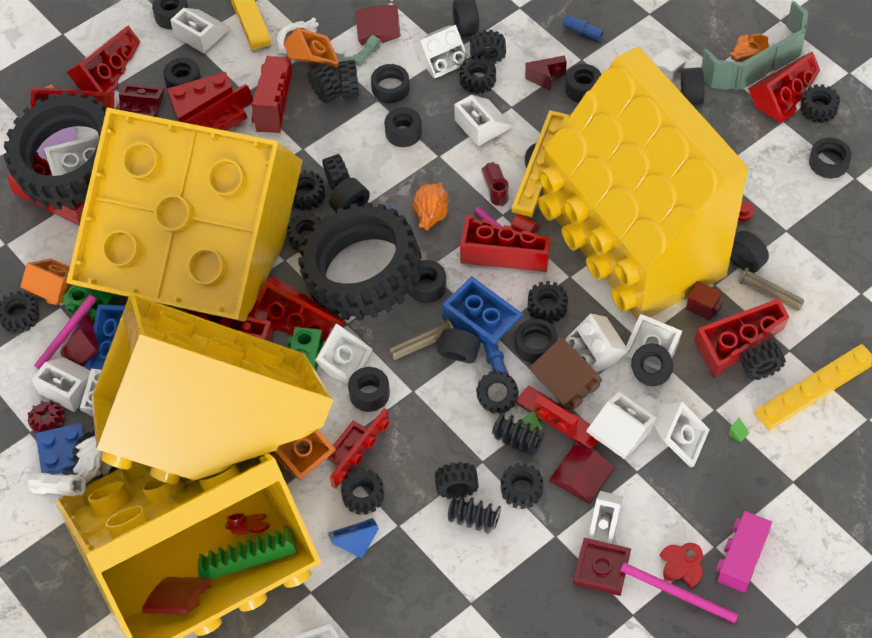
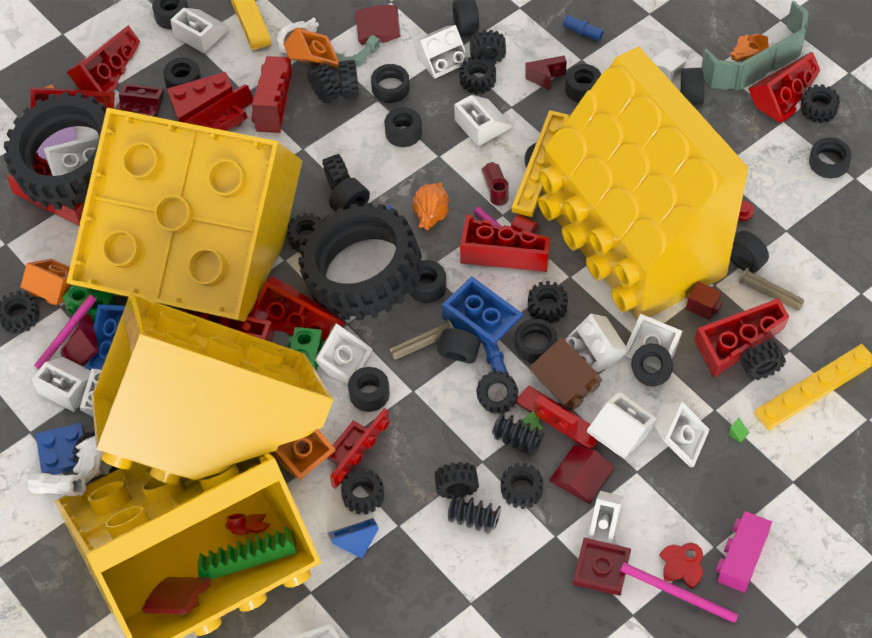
dark red gear [27,400,65,433] -> none
black tyre [293,170,325,211] -> none

